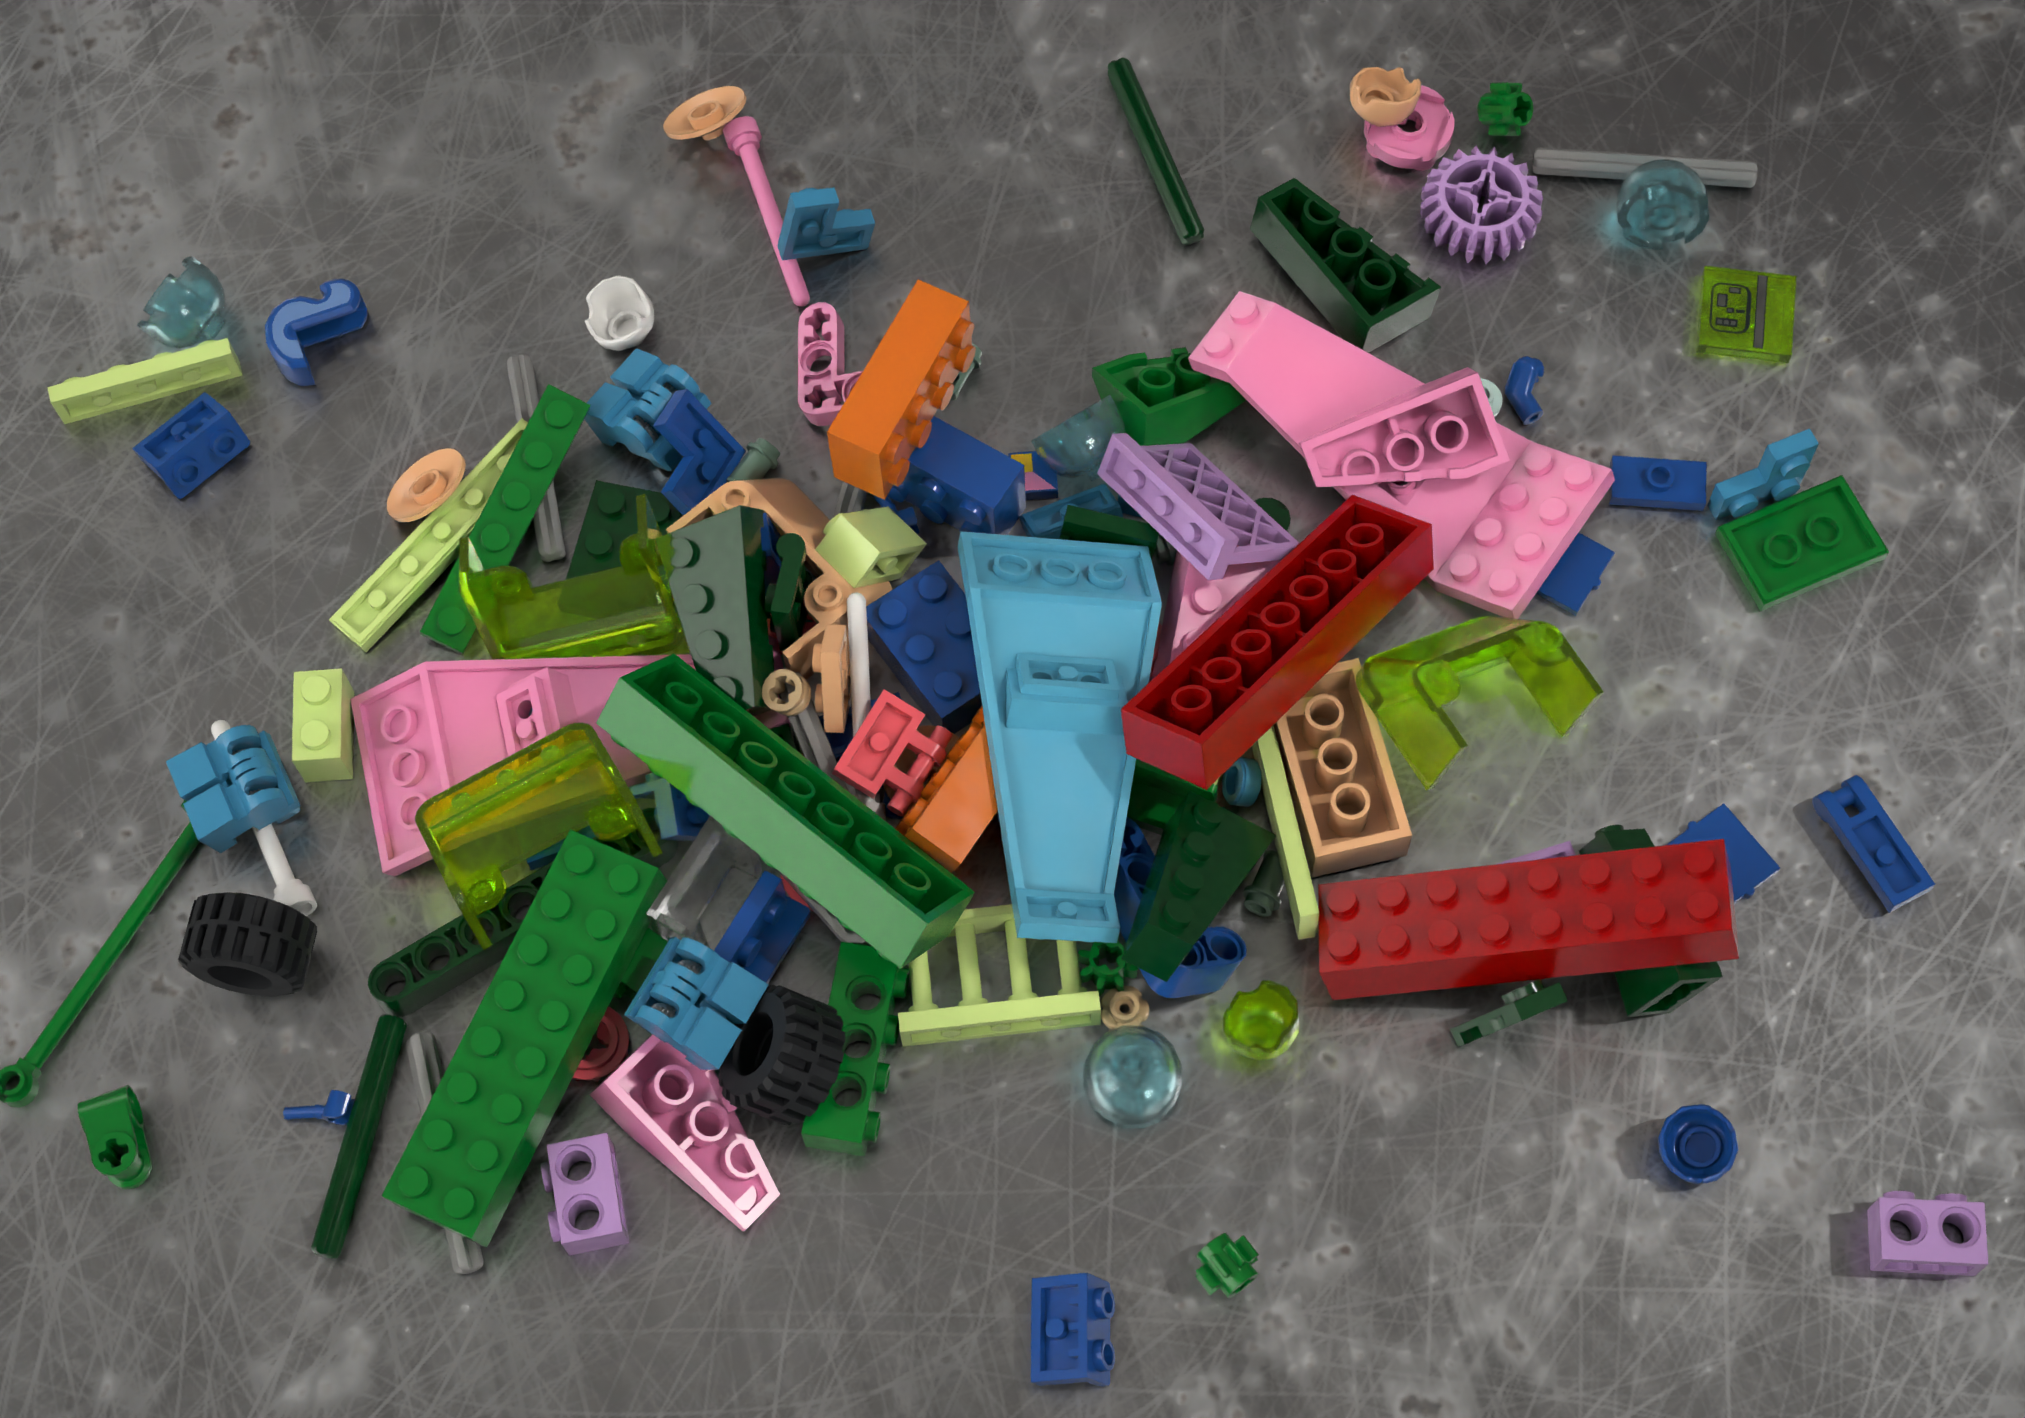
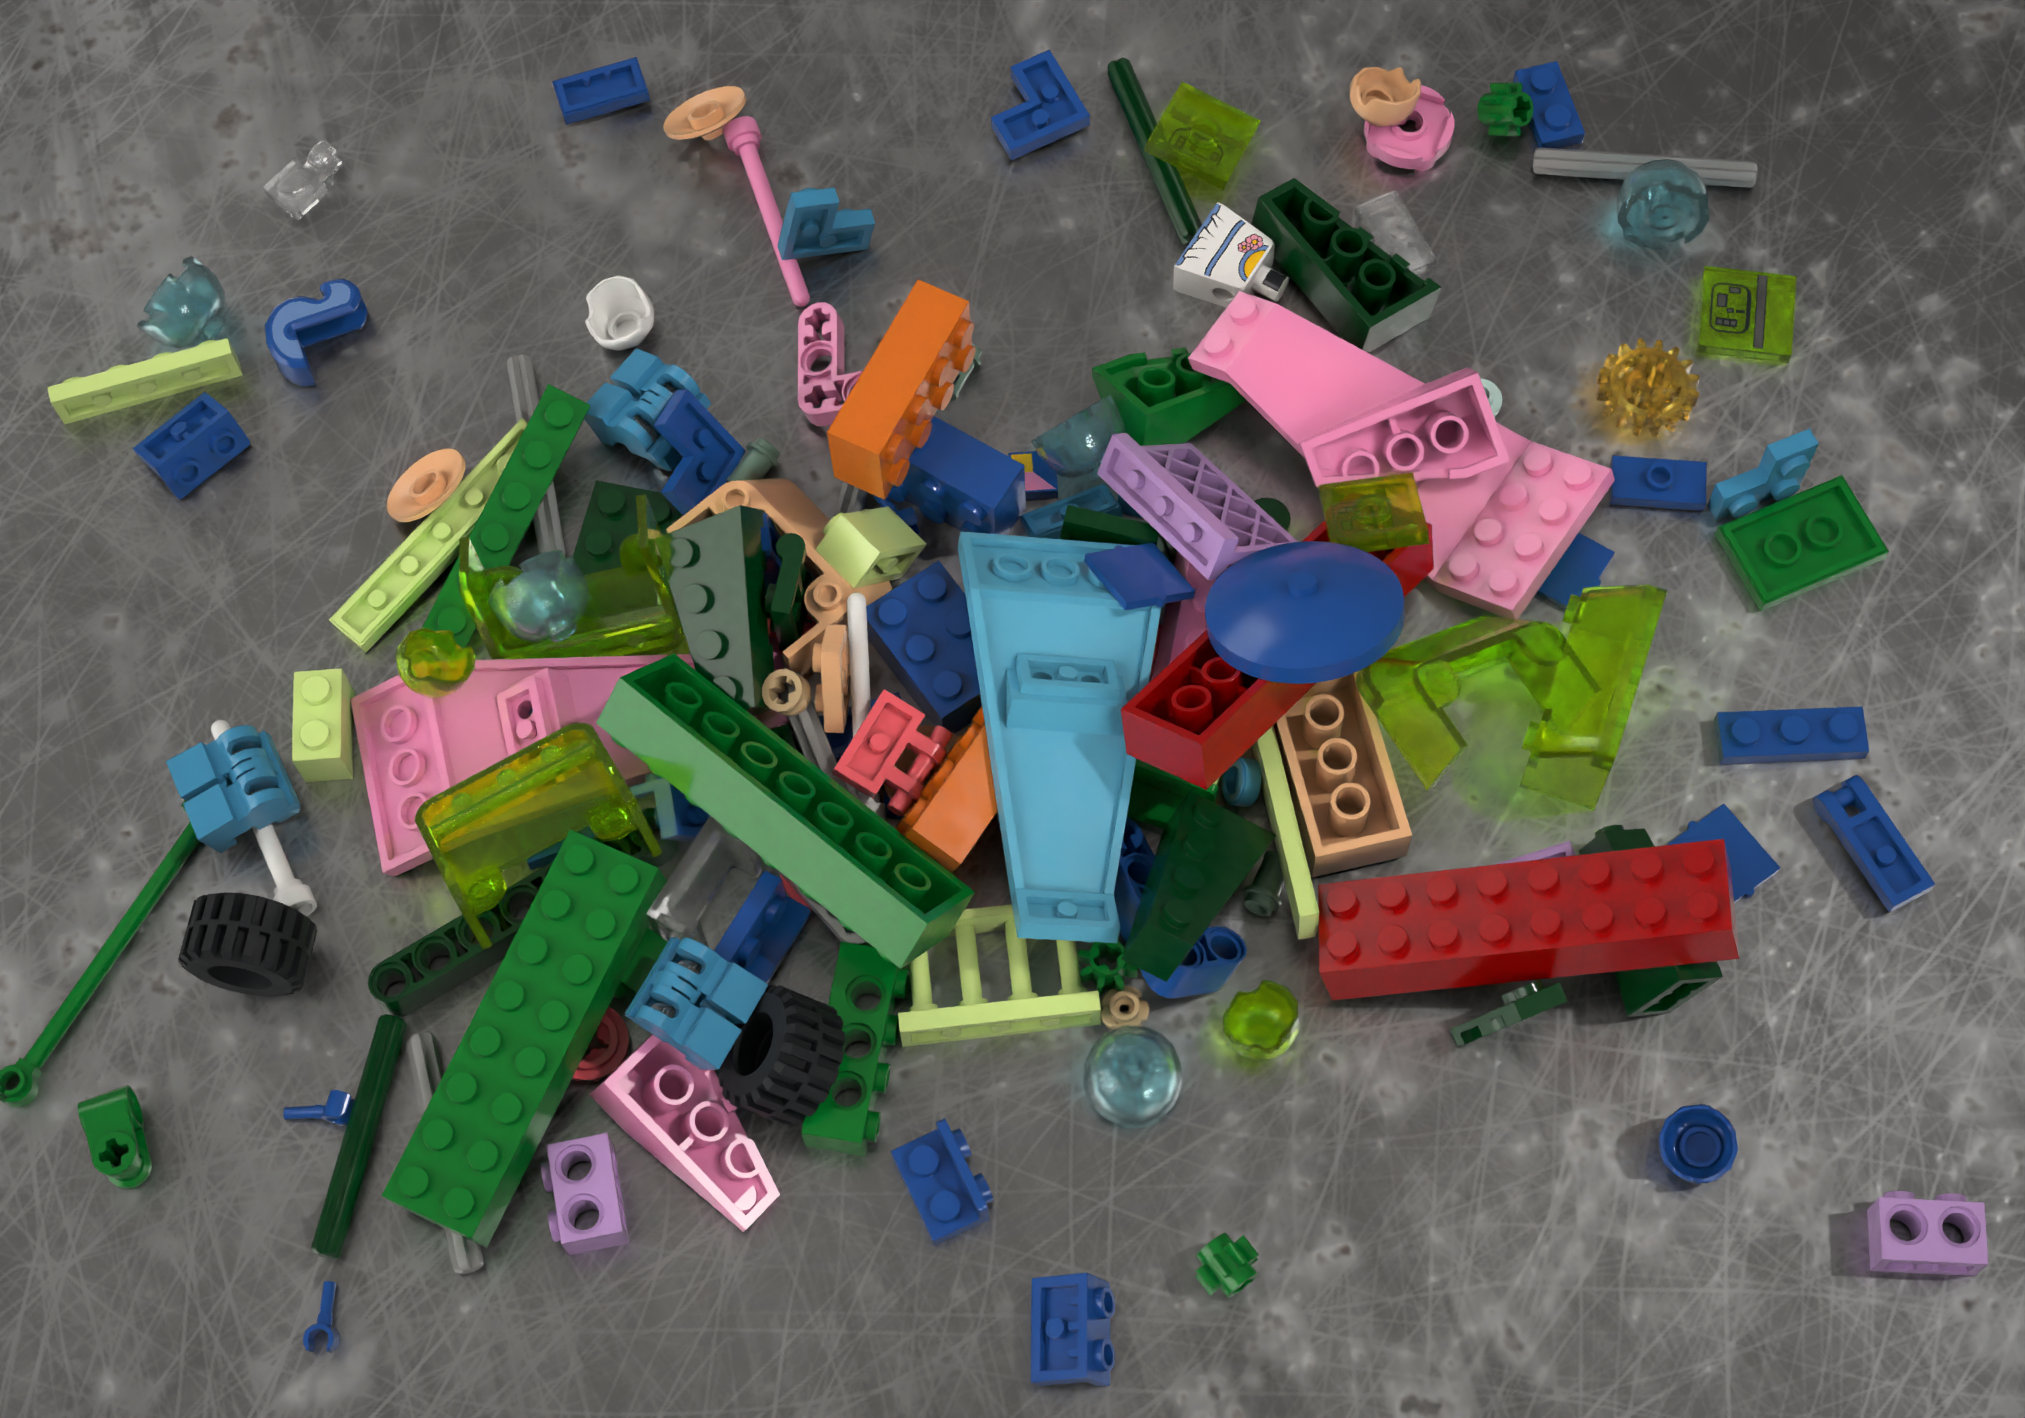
lavender gear [1420,145,1543,264] -> none
blue arm [1504,356,1544,425] -> none
none -> clear plate [263,139,343,221]
none -> blue hand [303,1281,340,1353]
none -> clear neon green hair [395,628,475,699]
none -> clear light blue cylinder [489,550,589,642]
none -> blue plate [552,57,650,125]
none -> blue bracket [891,1118,994,1246]
none -> blue plate [991,49,1090,160]
none -> blue piece [1084,543,1195,610]
none -> clear neon green tile [1144,81,1261,191]
none -> white torso [1173,202,1289,308]
none -> blue dish [1205,541,1405,684]
none -> clear neon green tile [1318,472,1429,552]
none -> clear plate [1355,190,1437,276]
none -> blue plate [1513,61,1585,149]
none -> clear neon green windscreen [1519,584,1667,810]
none -> clear yellow gear [1596,338,1700,437]
none -> blue plate [1714,706,1869,764]

